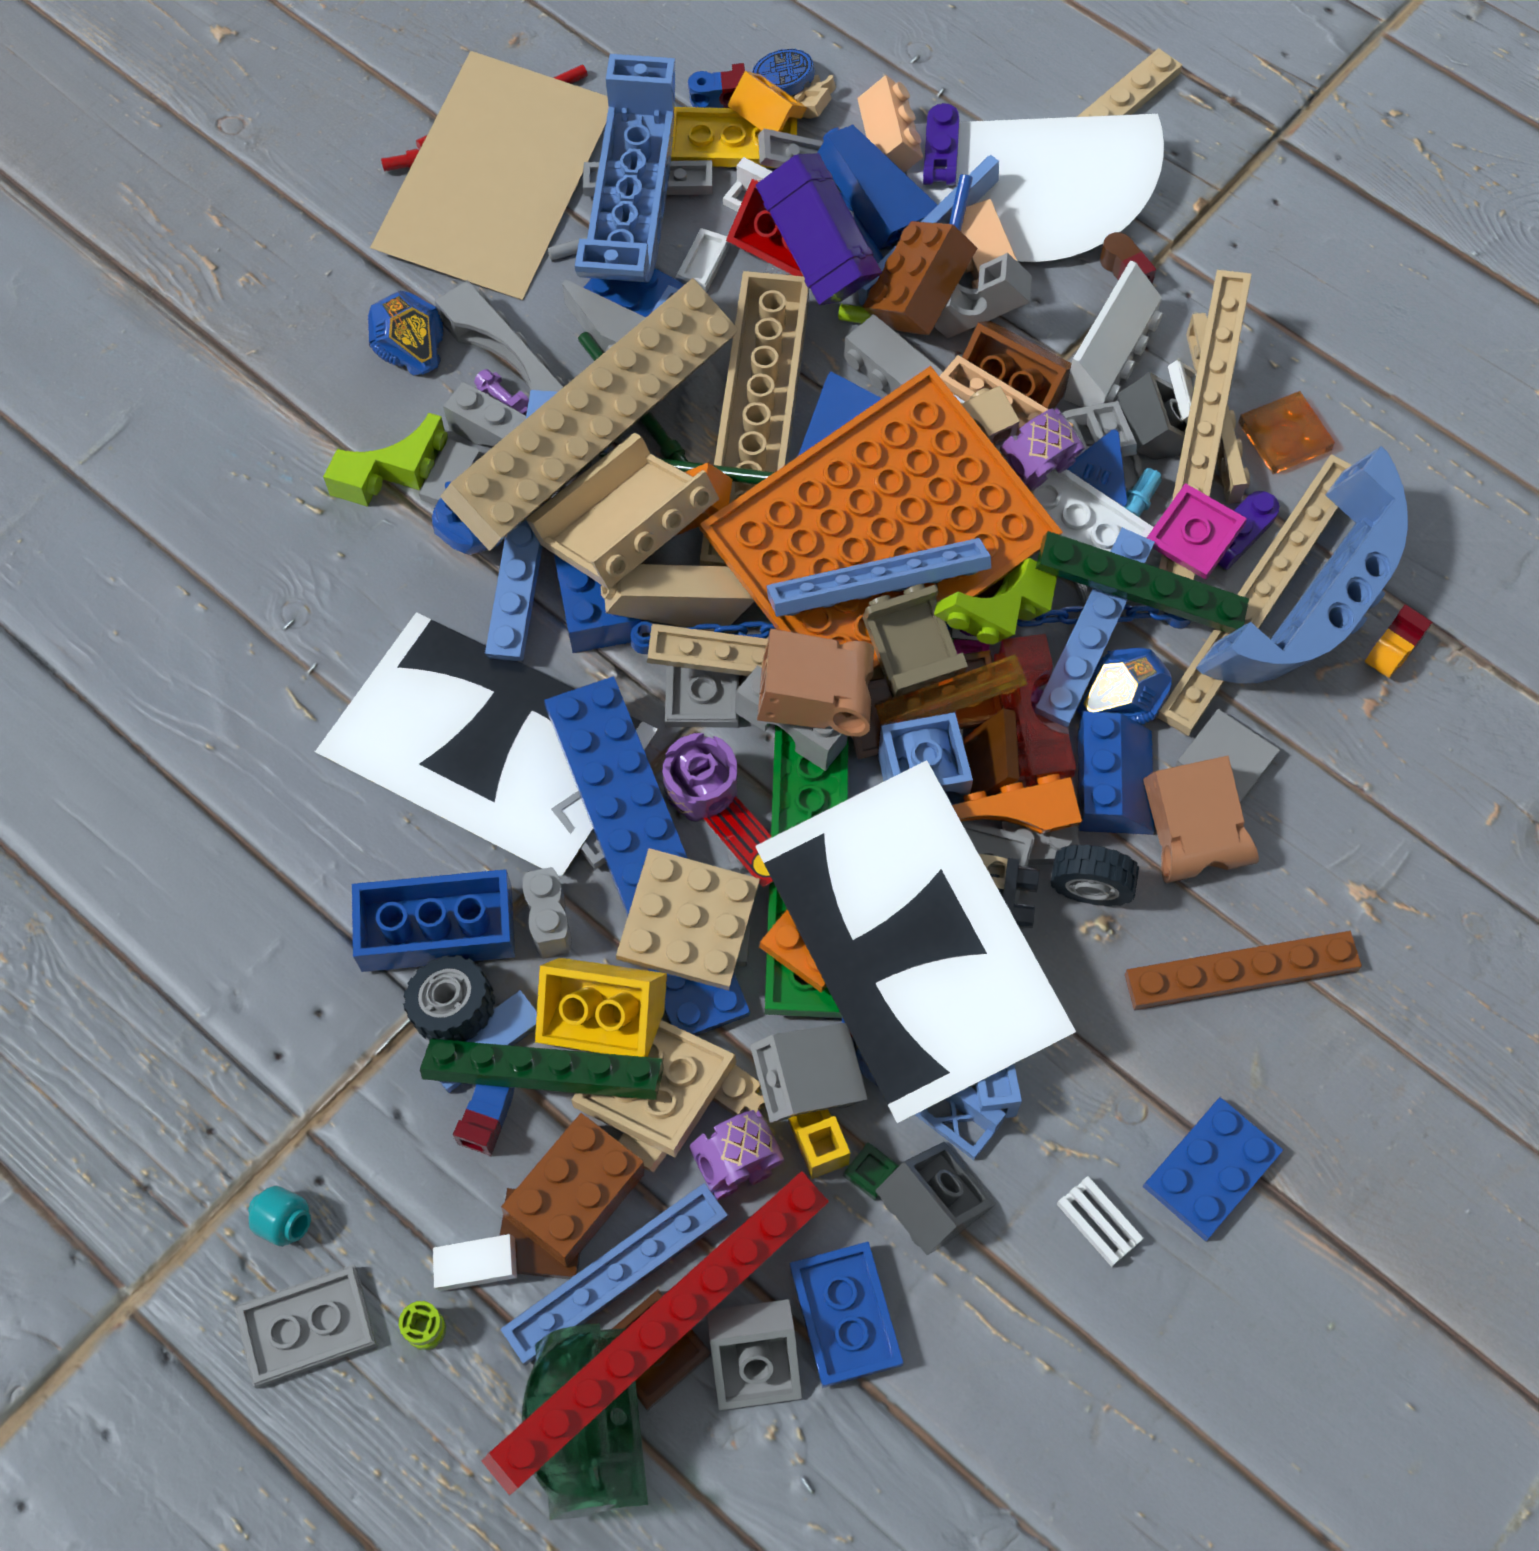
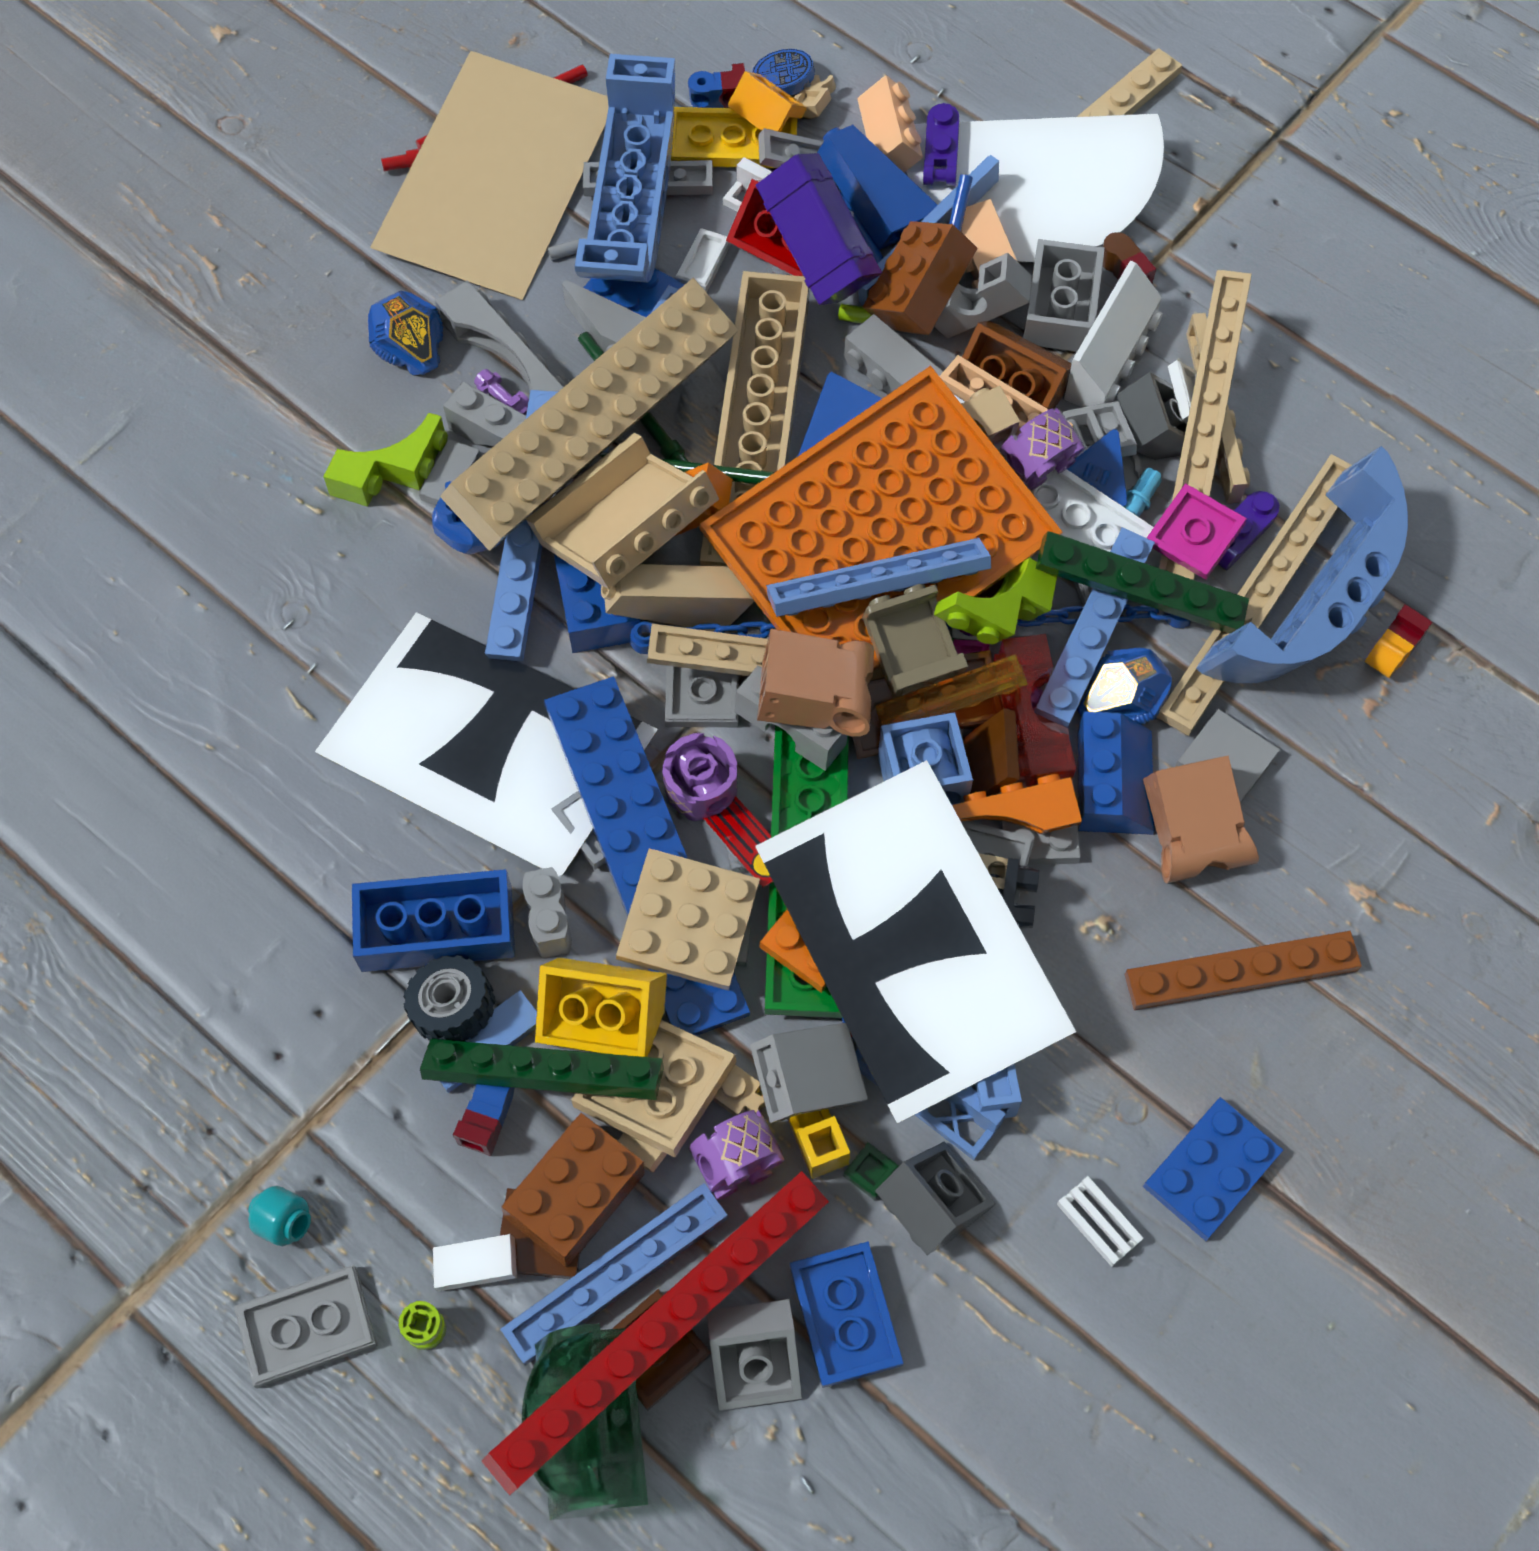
black wheel [1050,844,1140,906] -> none
clear orange plate [1238,391,1335,474] -> none
none -> light grey brick [1023,239,1105,352]

